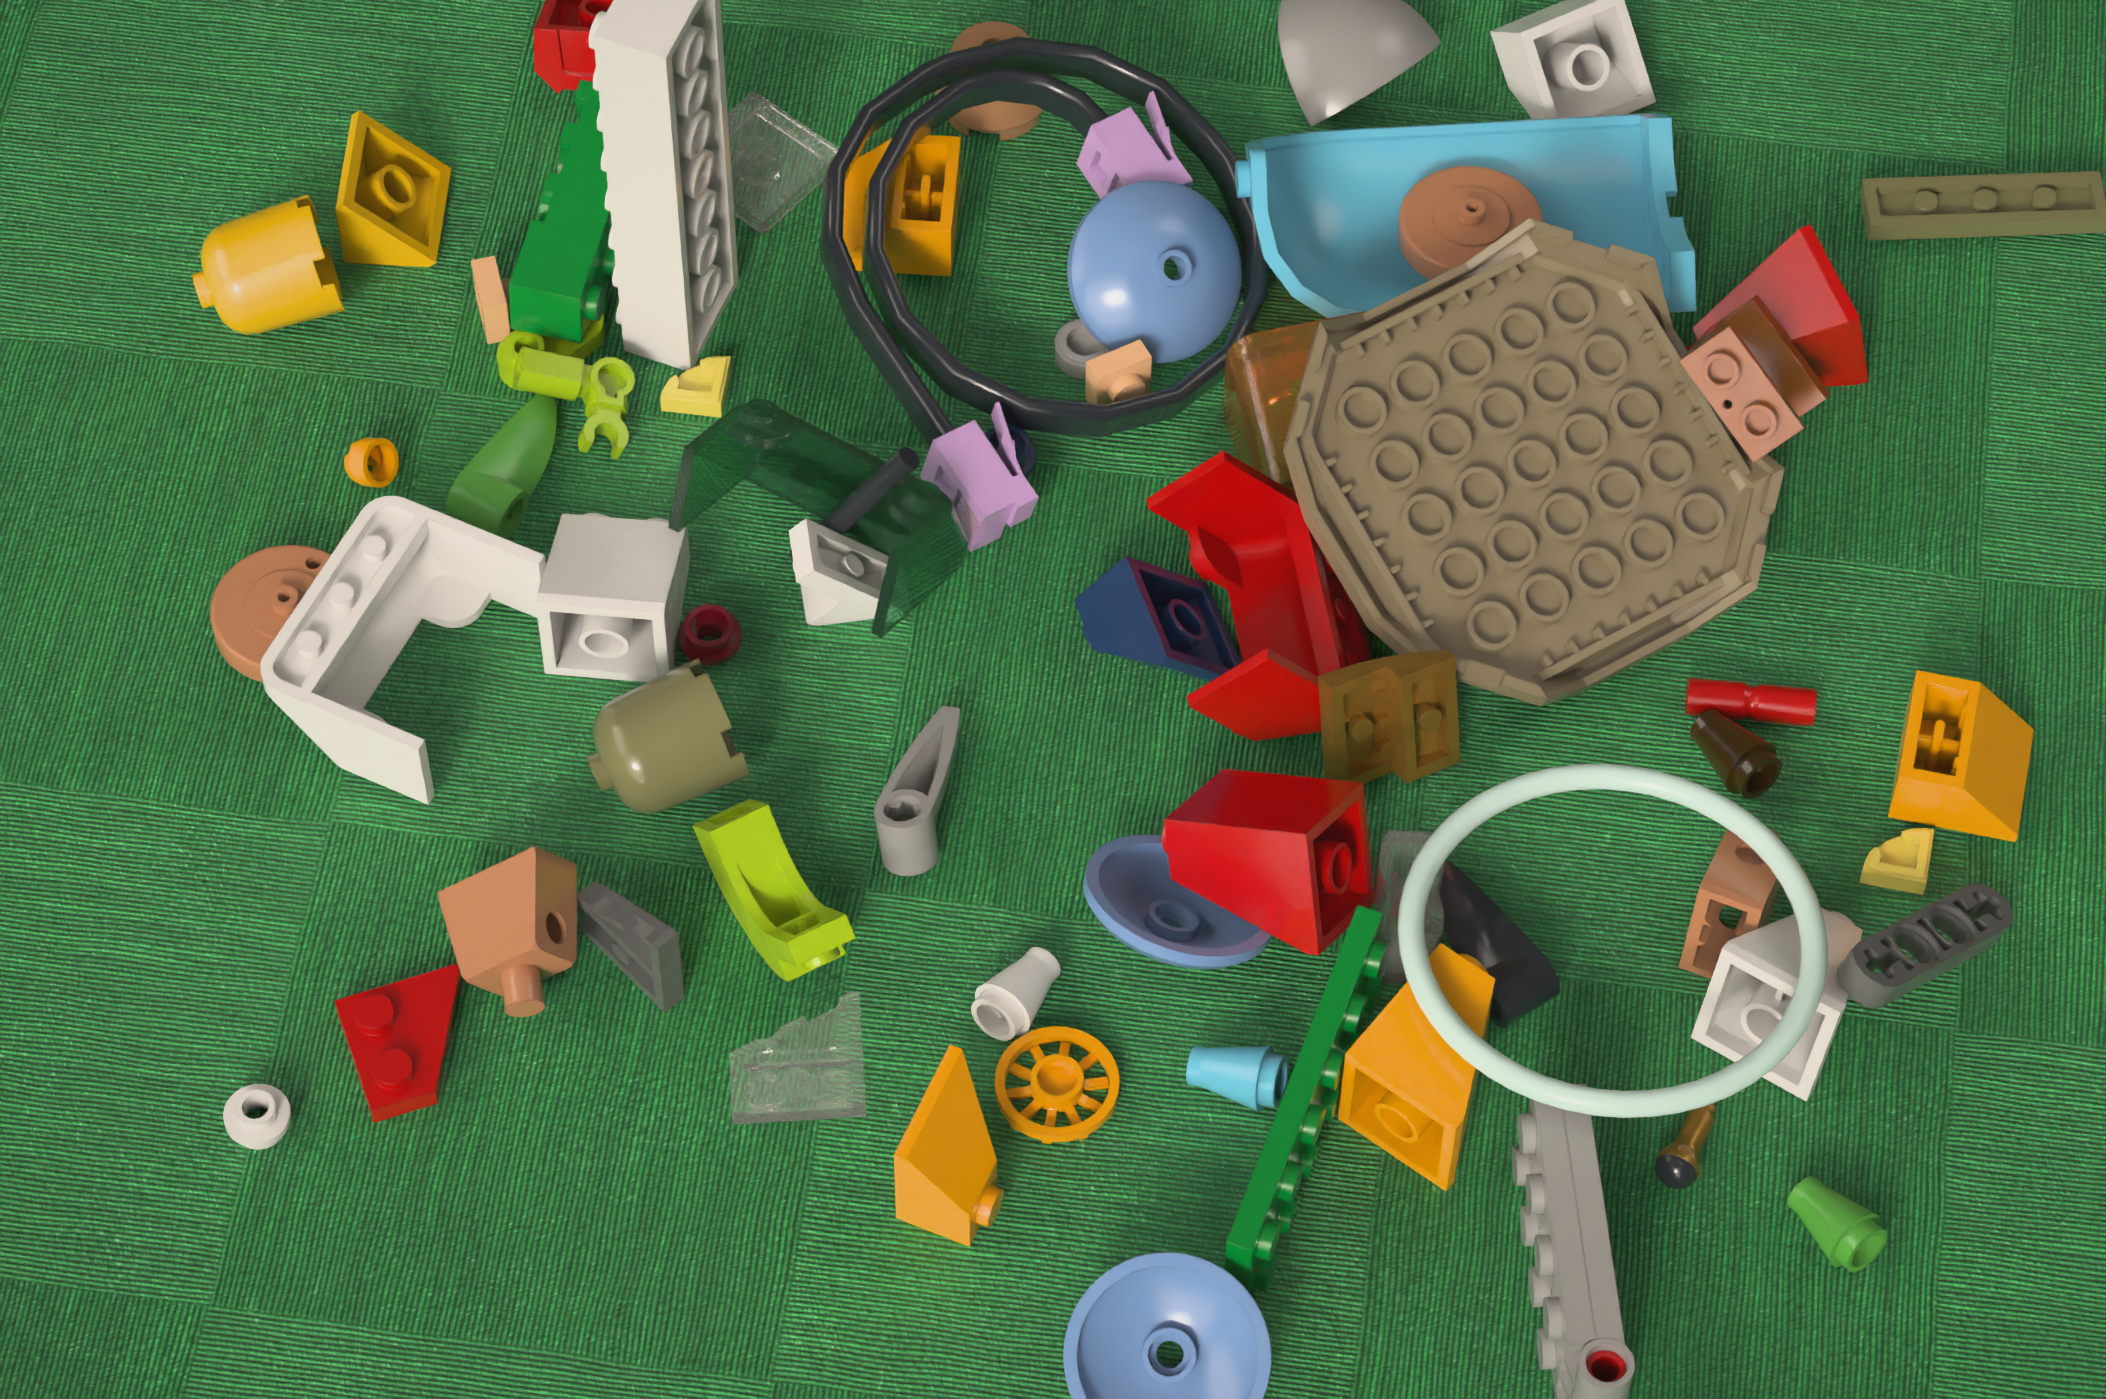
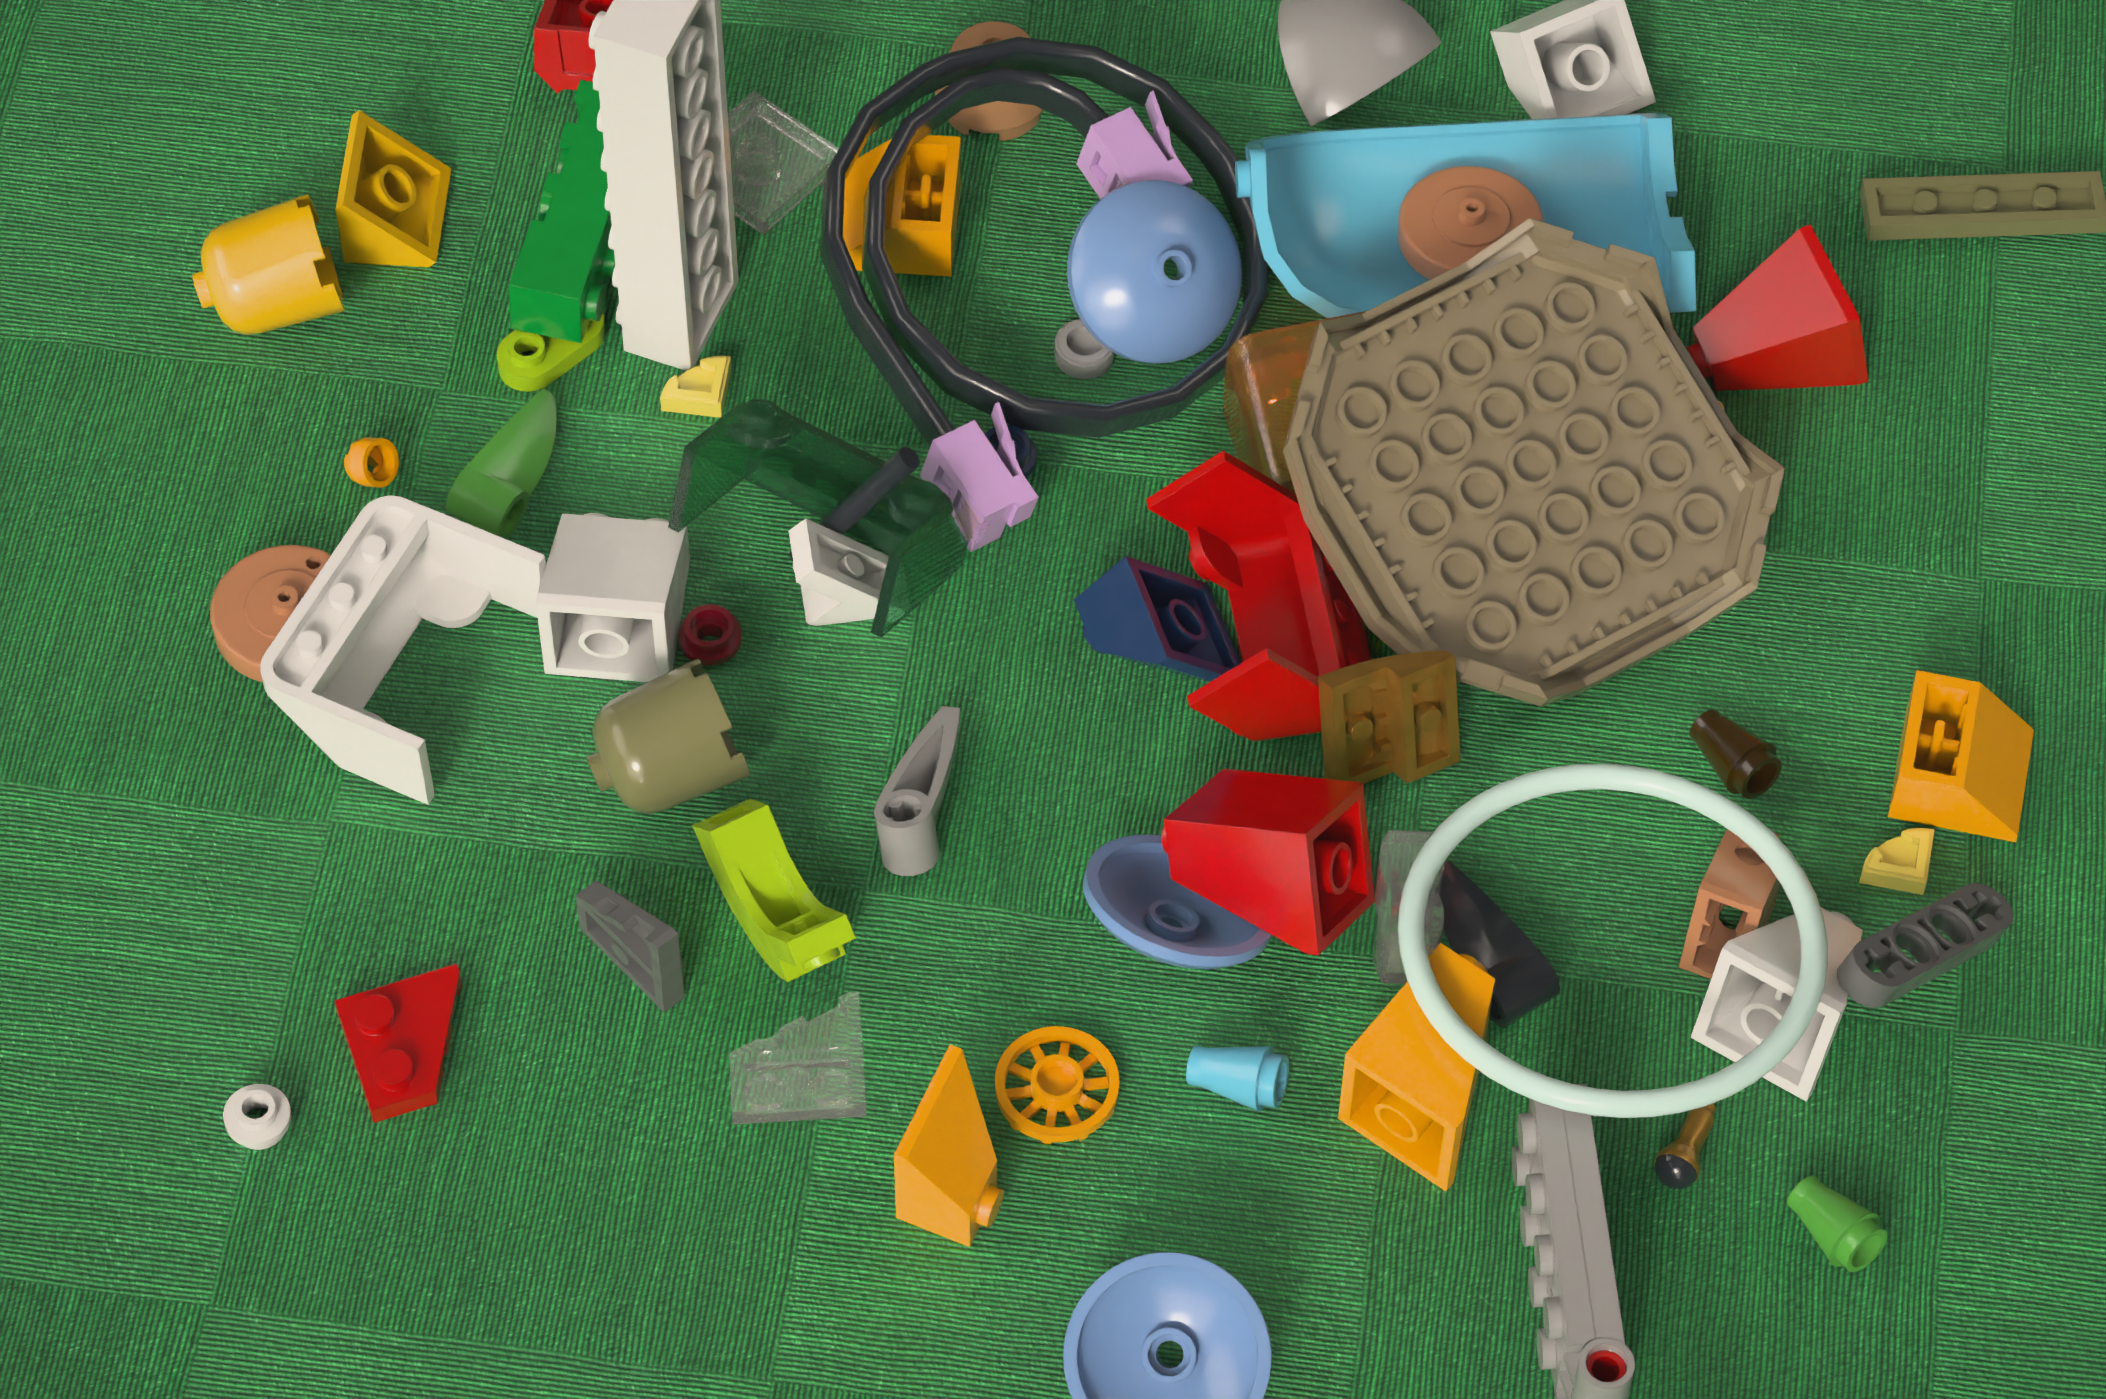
nougat torso [438,846,577,1017] -> none
light nougat plate [471,256,511,344] -> none
lime bar [513,346,635,460] -> none
white cone [971,947,1061,1041] -> none
light nougat plate [1085,339,1152,405] -> none
green plate [1224,905,1390,1296] -> none
panel [1679,294,1830,463] -> none
red piece [1685,677,1817,727] -> none

